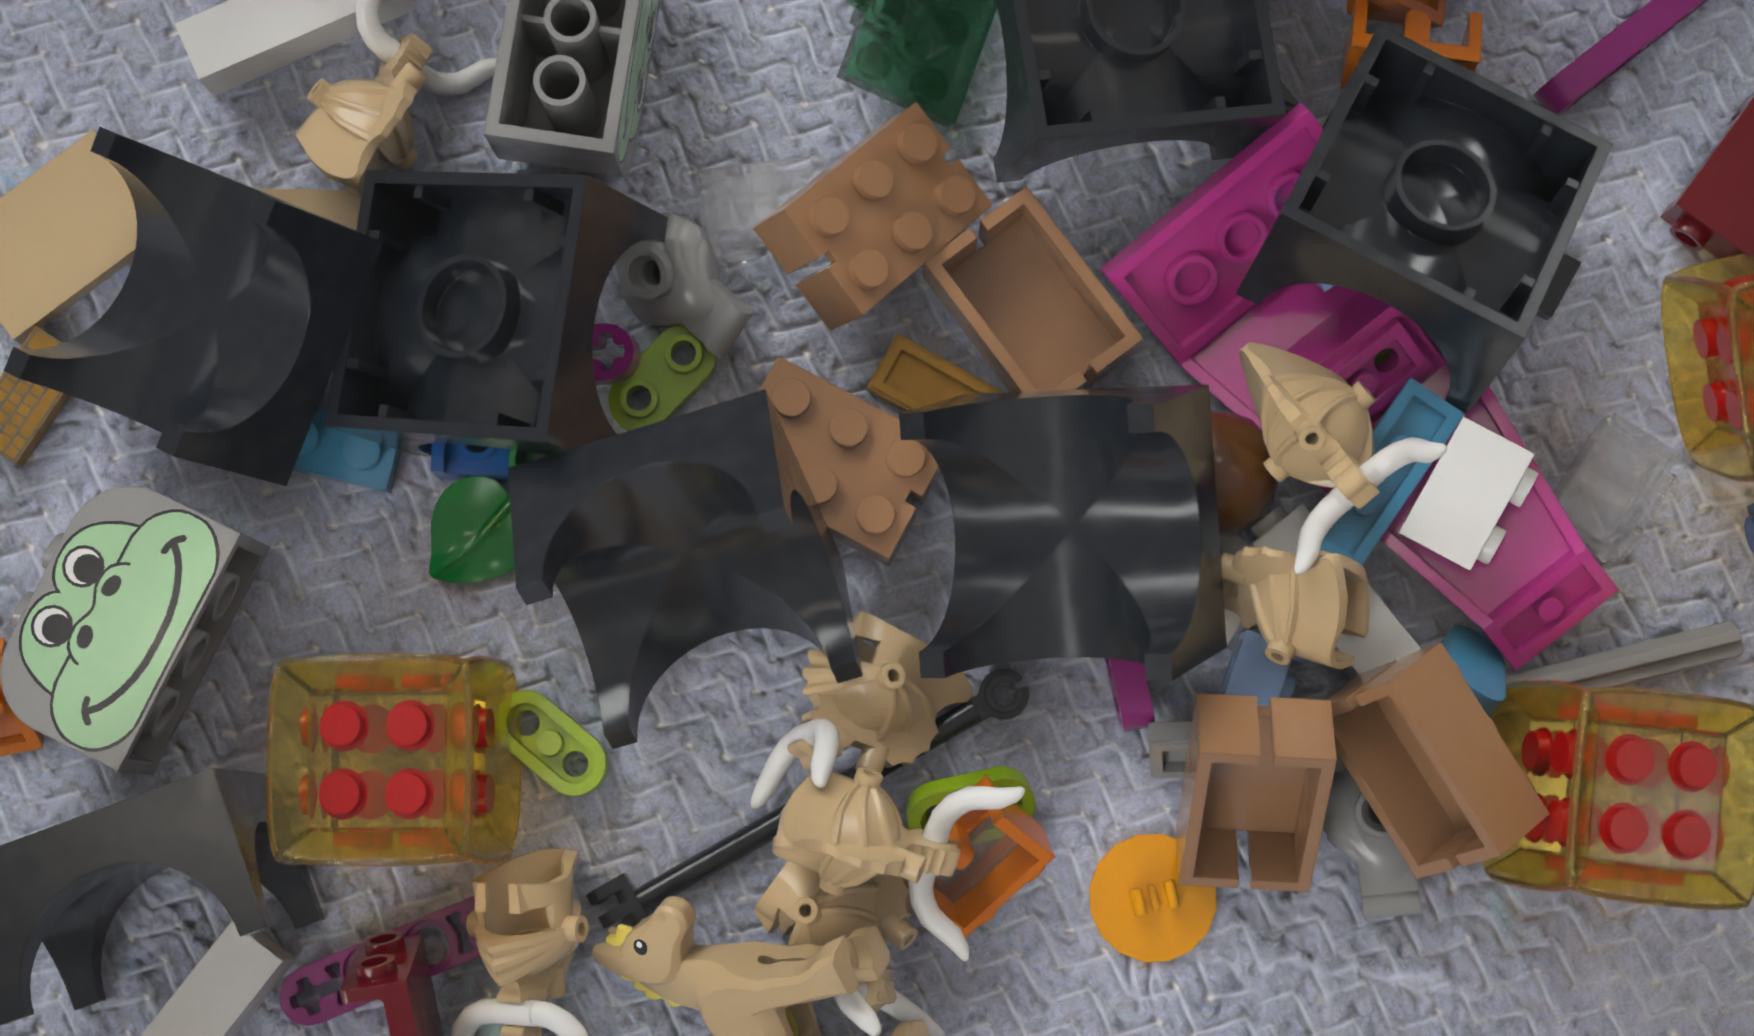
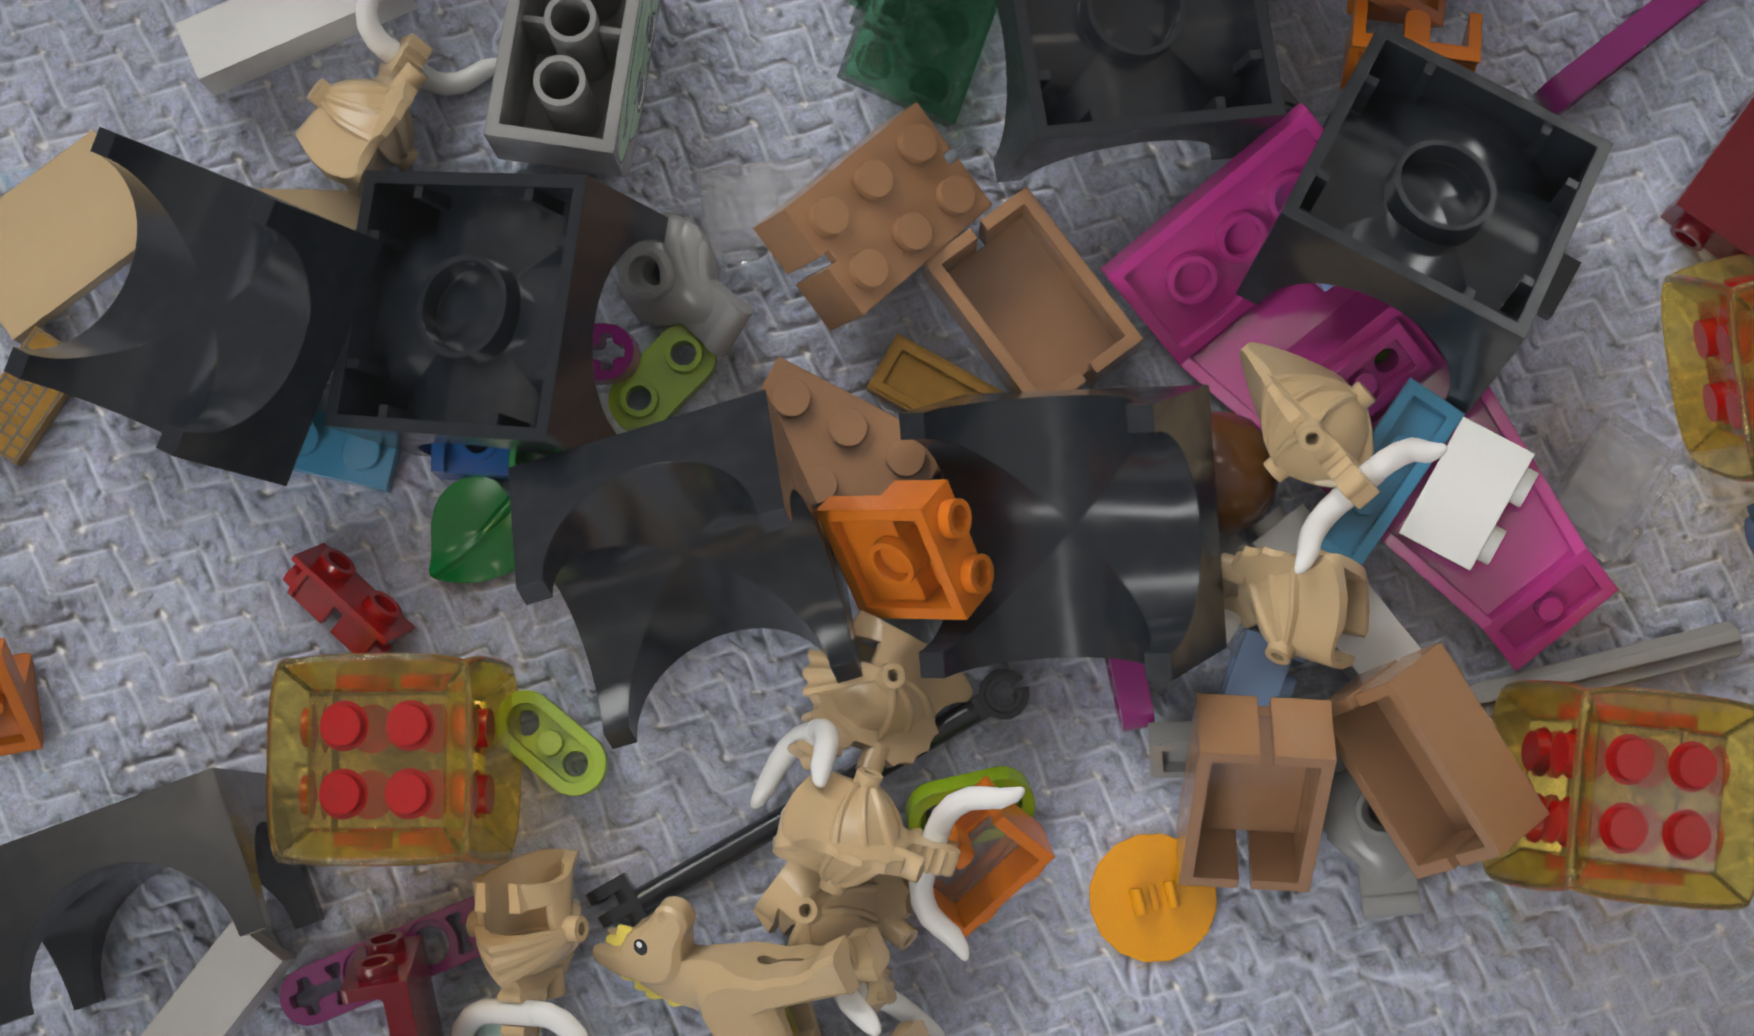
brick [0,486,270,775] -> none
dark azure tile [1441,625,1506,717] -> none
none -> red hinge [283,543,415,666]
none -> orange plate [816,479,994,620]

